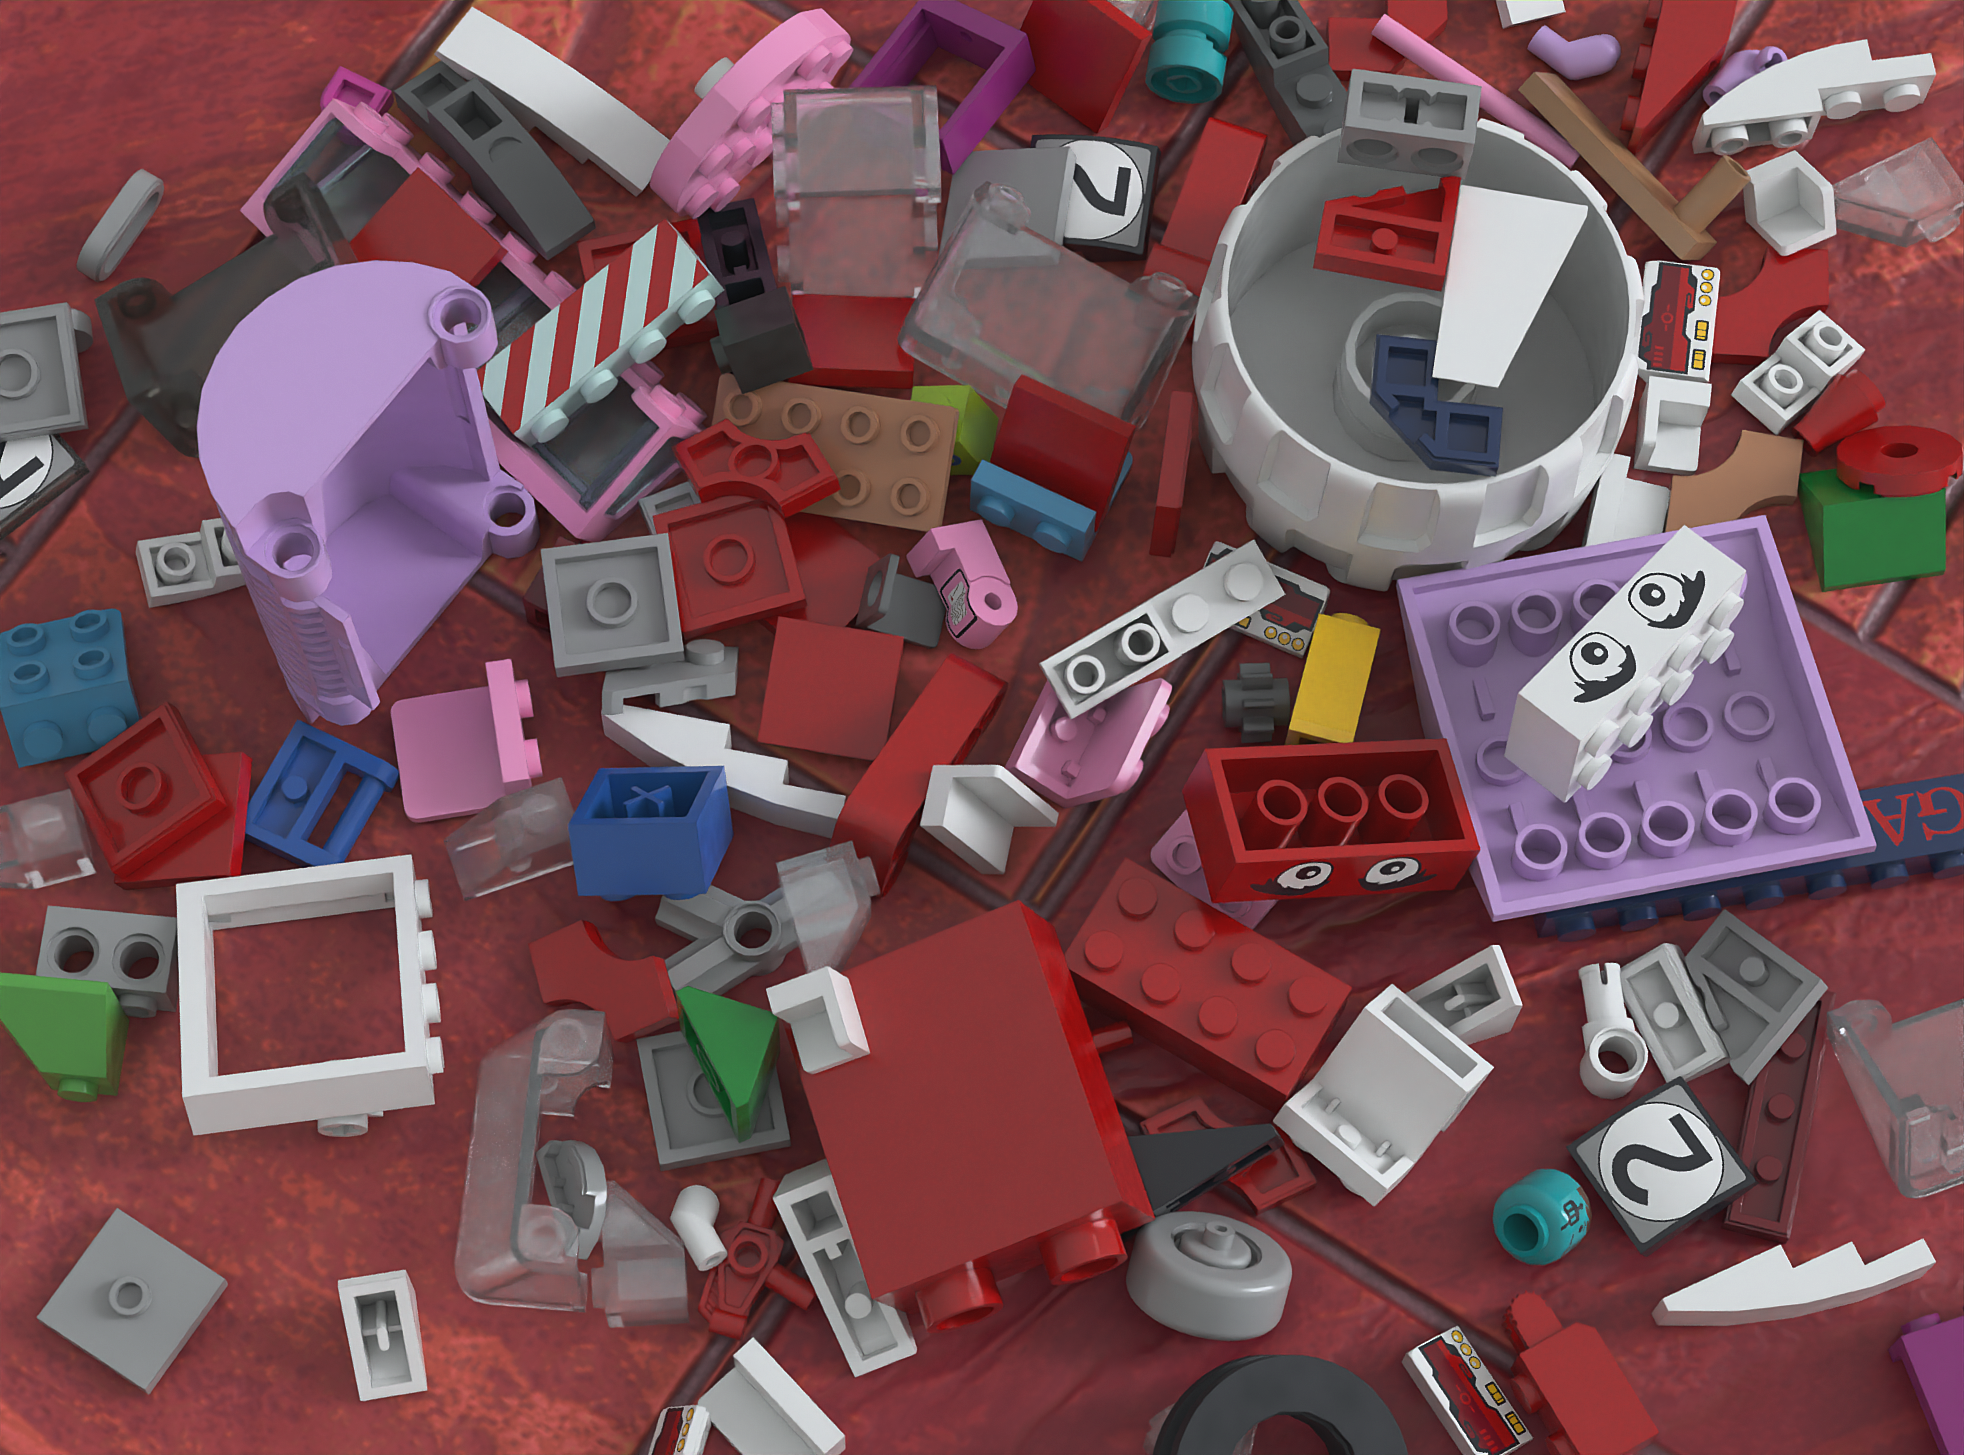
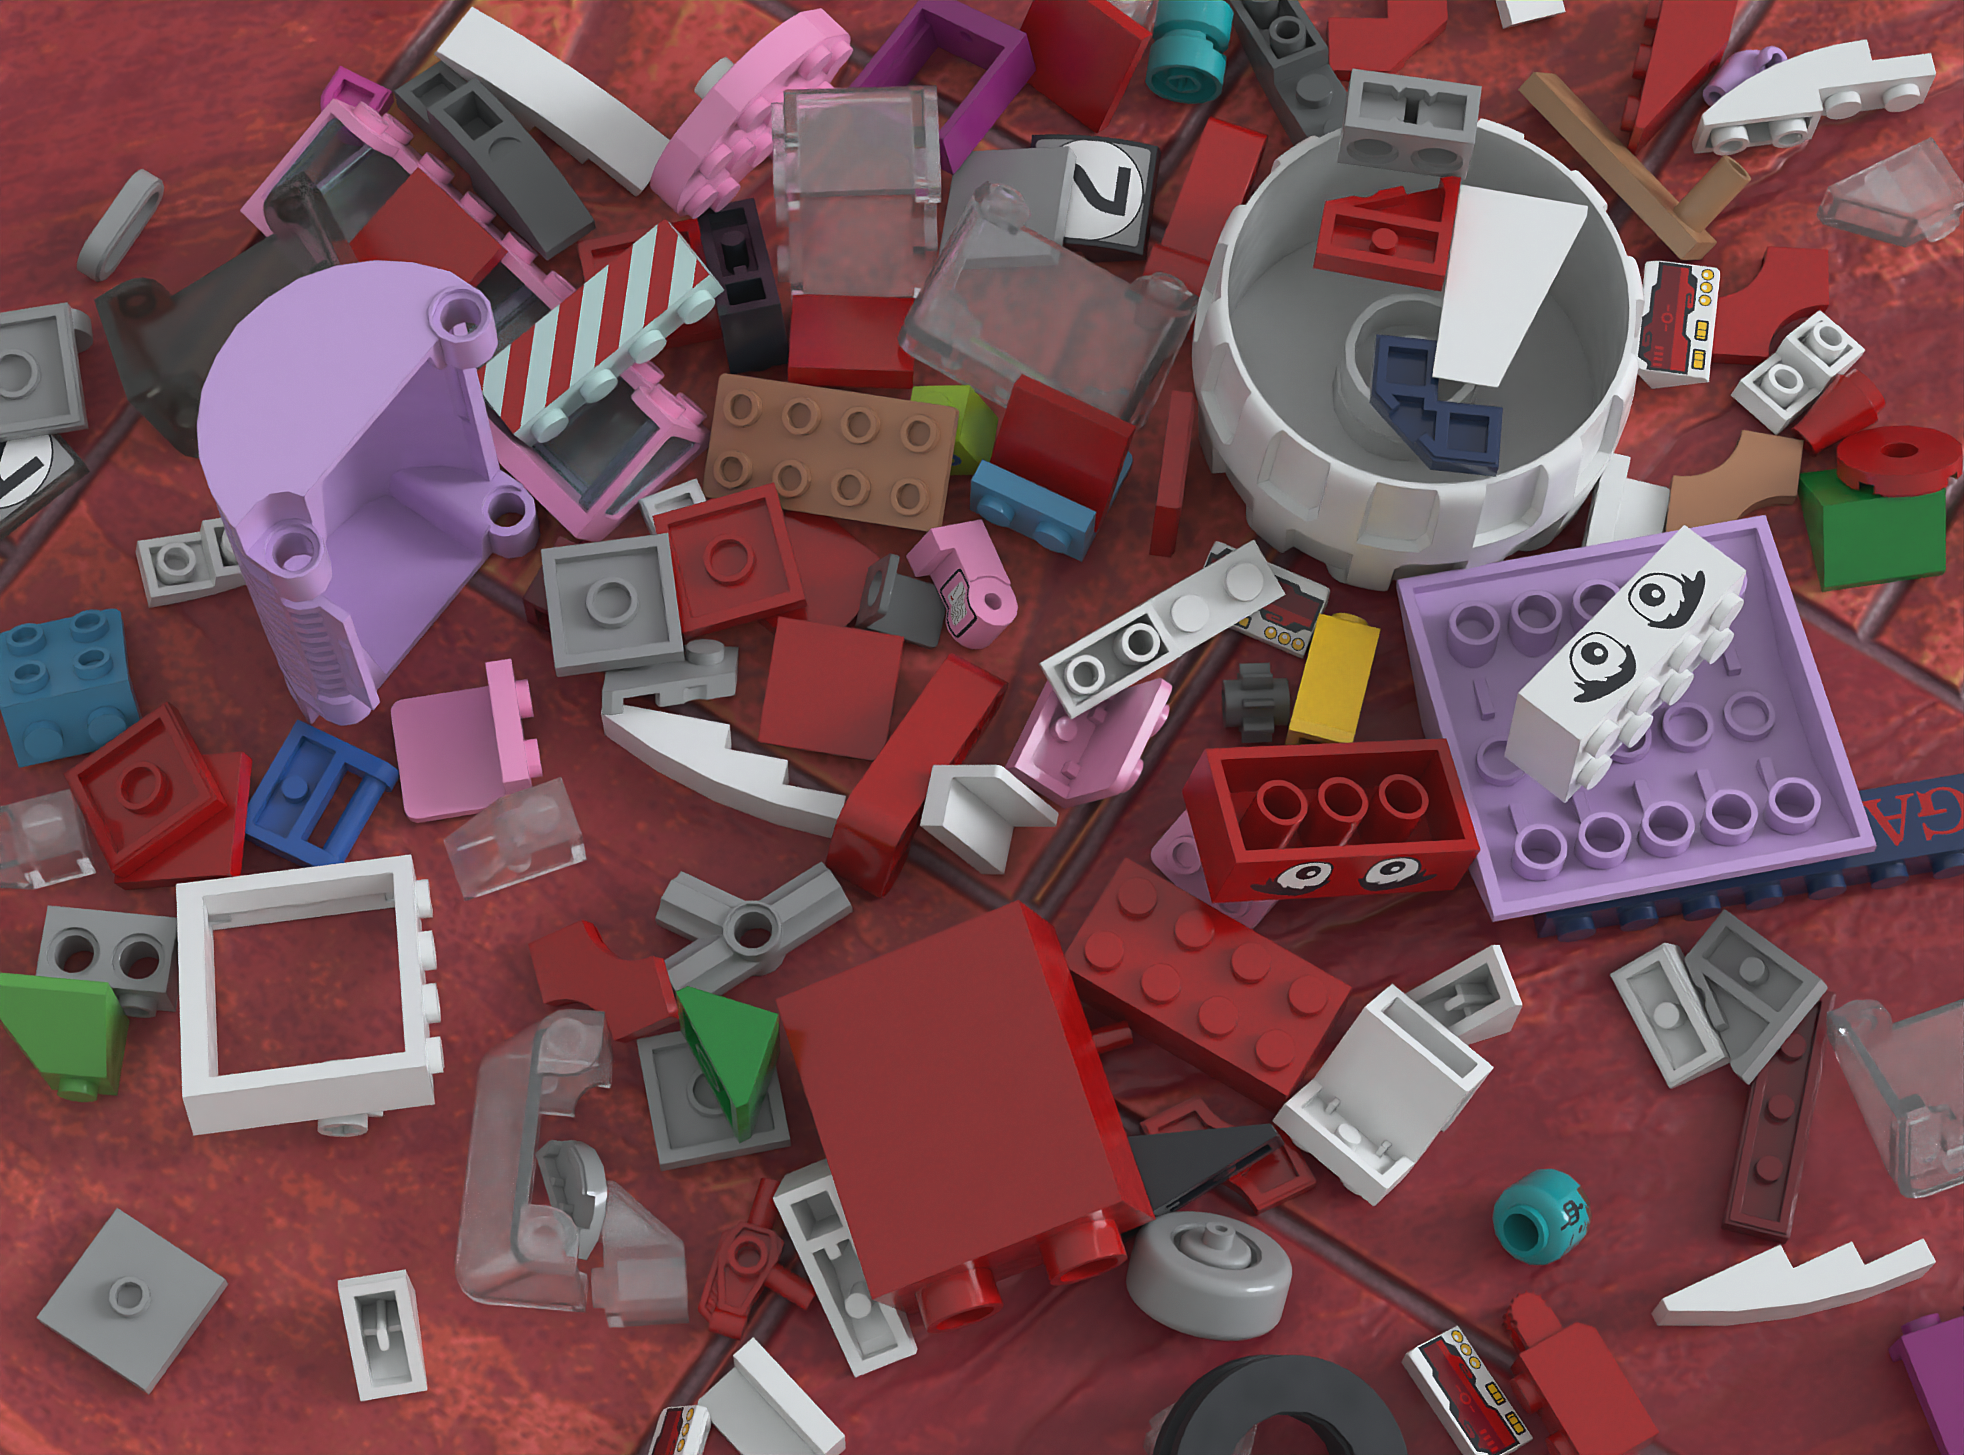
blue brick [568,766,734,901] -> none
white arm [670,1185,728,1271] -> none
red tile [671,419,841,519] -> none
pearl dark grey brick [710,286,814,394] -> none
white panel [766,966,870,1074] -> none
clear slope [776,841,880,973] -> none
bright pink bar [1371,14,1580,169] -> none
lavender arm [1527,25,1621,80] -> none
slope [1566,1076,1759,1257] -> none
white pin [1578,963,1648,1099] -> none
white panel [1634,376,1712,476] -> none
white panel [1743,150,1837,256] -> none

